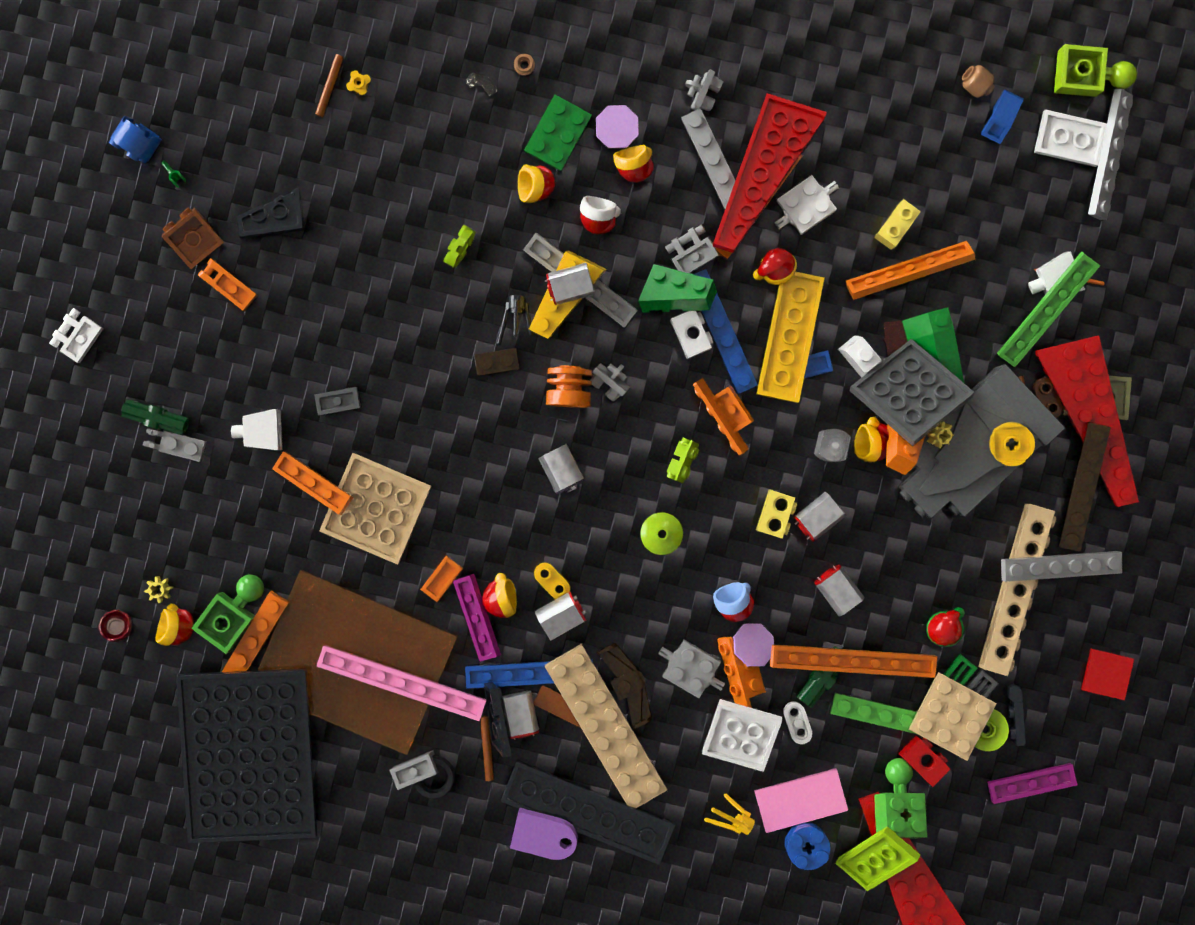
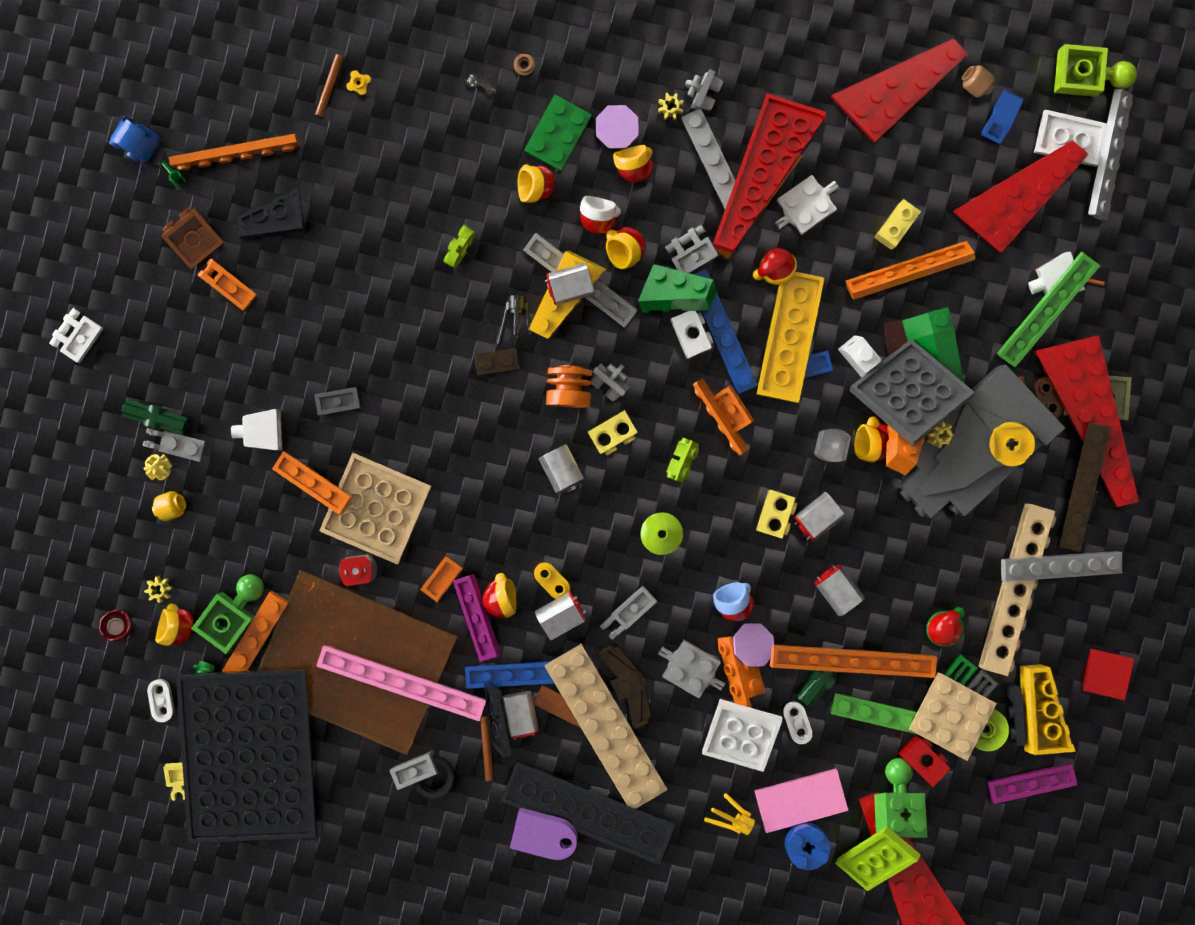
none -> light yellow gear [144,454,172,480]
none -> white plate [147,679,175,722]
none -> yellow head [152,491,186,522]
none -> light yellow plate [164,763,185,801]
none -> orange plate [169,134,300,171]
none -> green plate [193,661,215,673]
none -> red piece [339,554,377,586]
none -> light yellow brick [588,410,638,456]
none -> light grey hinge [600,585,657,639]
none -> yellow piece [606,227,646,269]
none -> light yellow gear [658,93,684,120]
none -> red wing [831,39,968,143]
none -> red wing [952,140,1089,253]
none -> yellow wedge [1020,664,1075,755]

